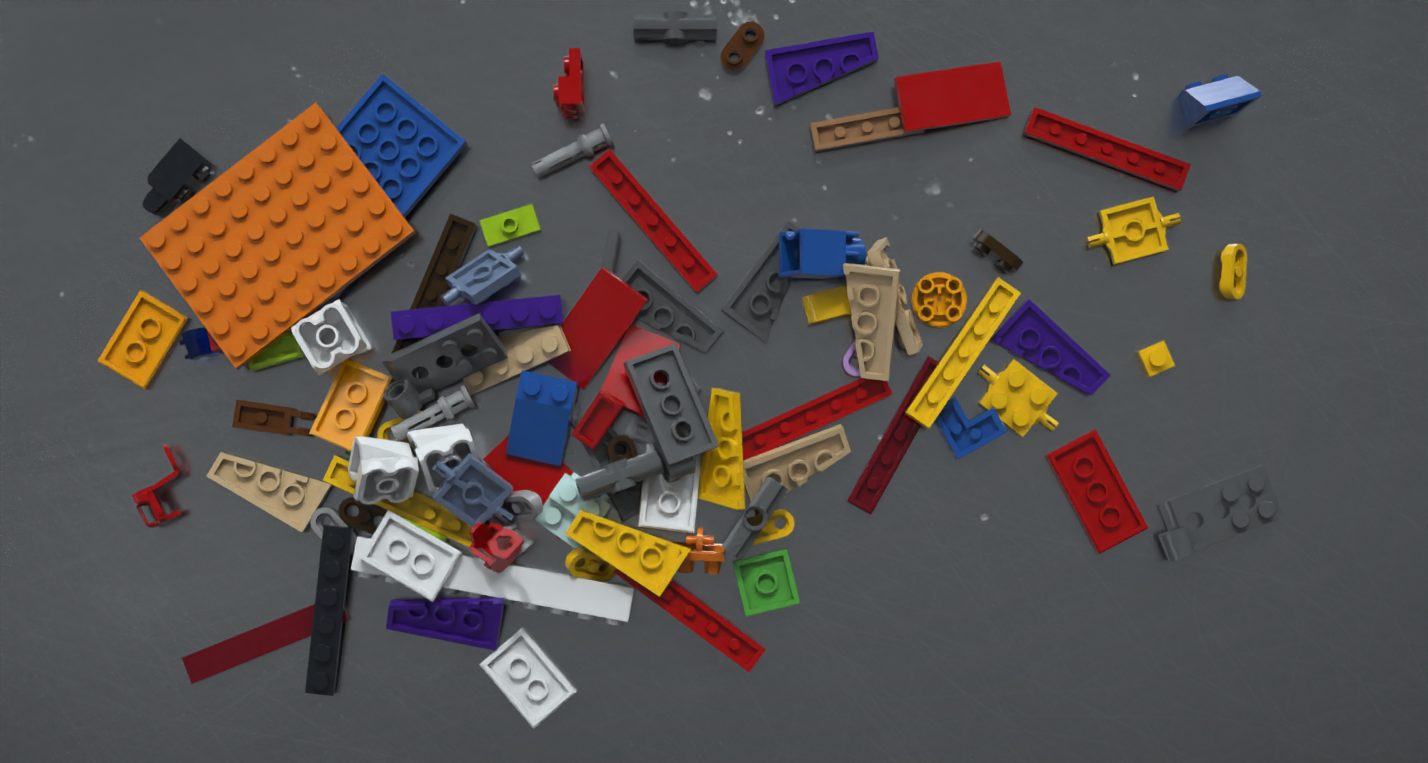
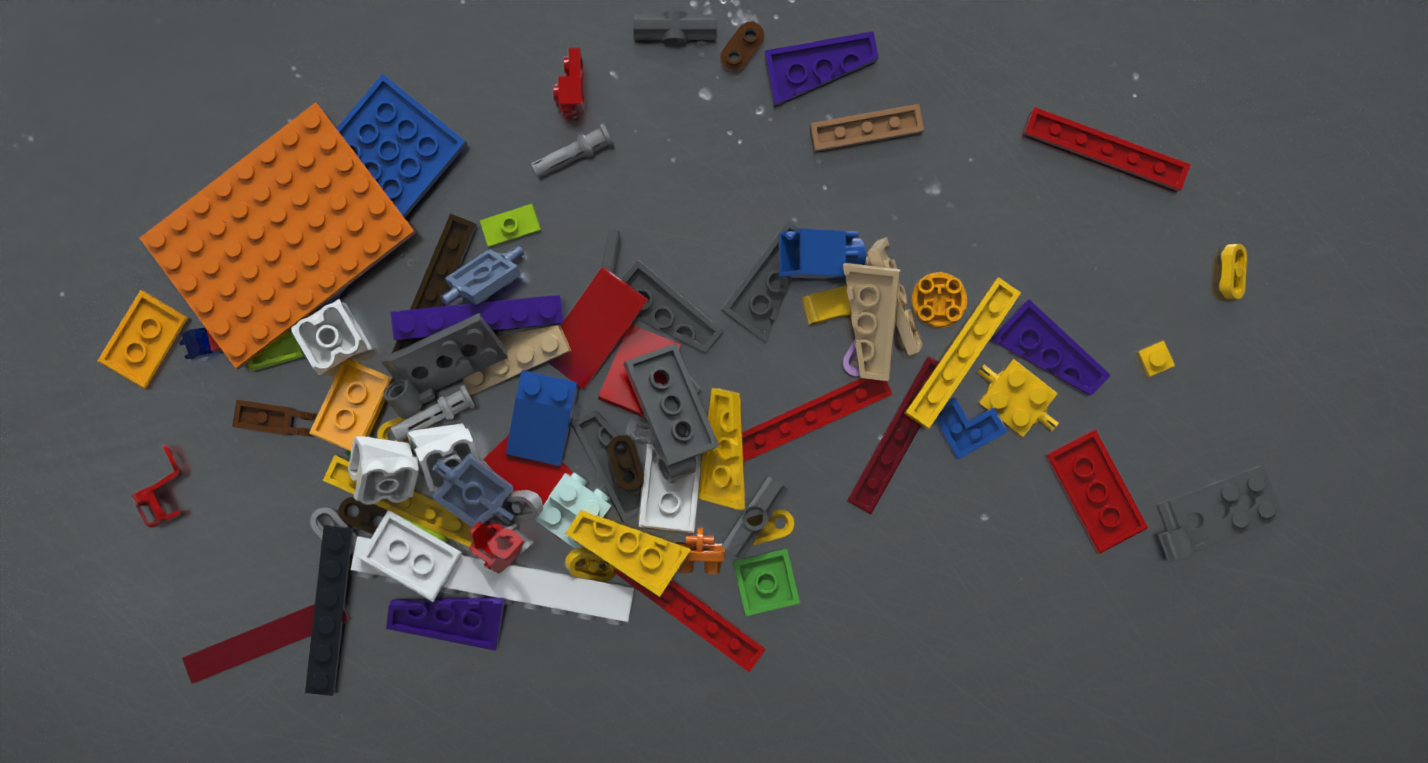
black hinge [142,138,212,215] -> none
tan wing [207,452,332,533] -> none
white tile [479,627,577,729] -> none
red tile [571,388,625,450] -> none
dark grey piece [575,450,664,502] -> none
red plate [589,149,718,293] -> none
tan wing [743,424,851,516] -> none
red tile [894,61,1011,133] -> none
dark brown plate [972,229,1023,273] -> none
yellow plate [1086,196,1181,265] -> none
blue slope [1178,74,1262,127] -> none

